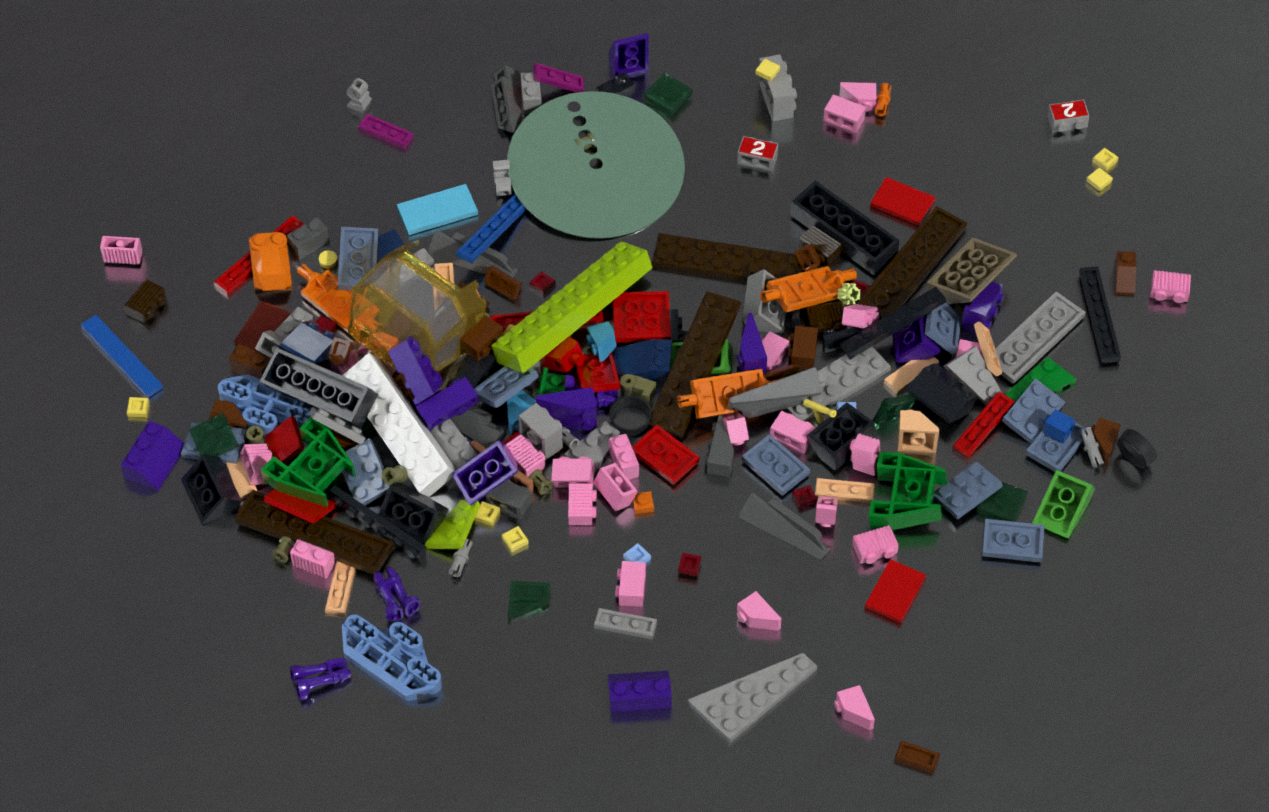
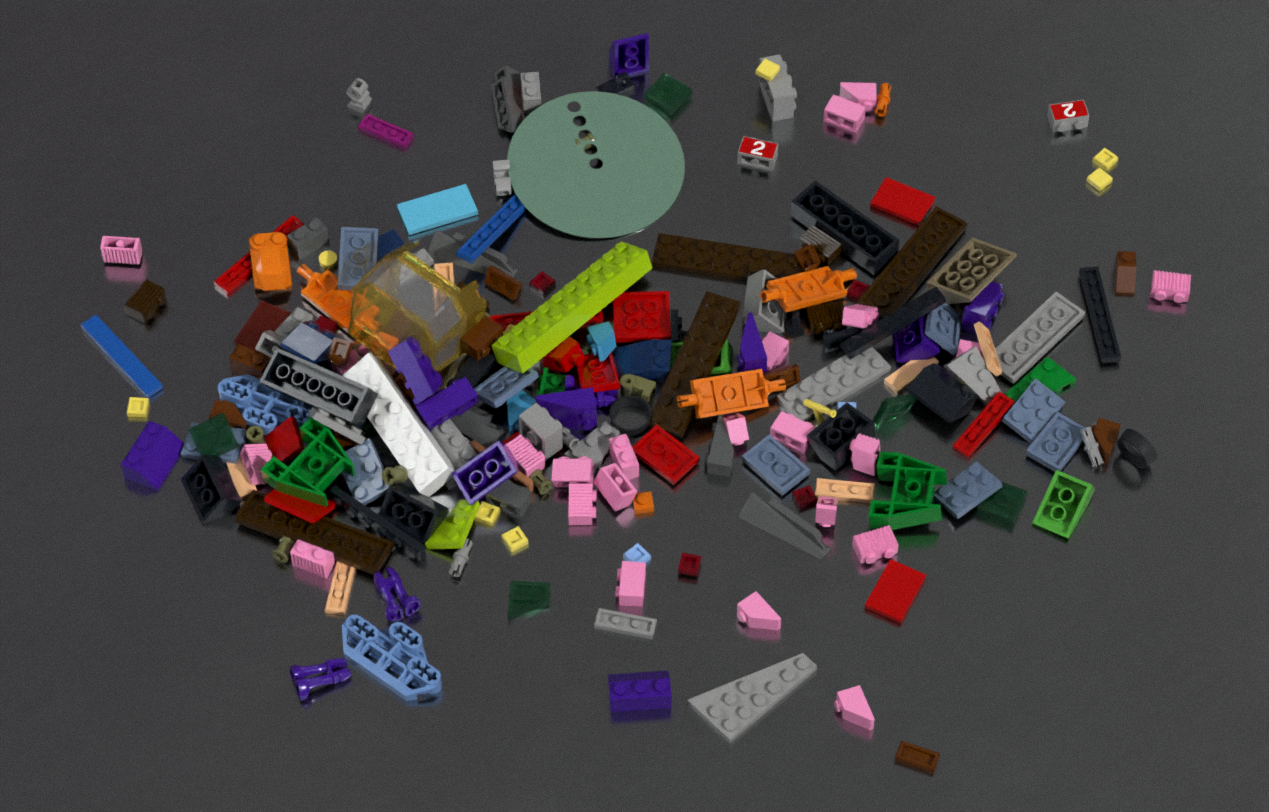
magenta tile [533,63,584,93] -> none
wedge [727,367,821,418] -> none
reddish brown brick [788,326,818,369] -> none
yellowish green gear [837,283,860,305] -> none
light nougat slope [897,410,939,453] -> none
sand blue plate [982,519,1044,562] -> none
blue brick [1043,409,1075,444] -> none

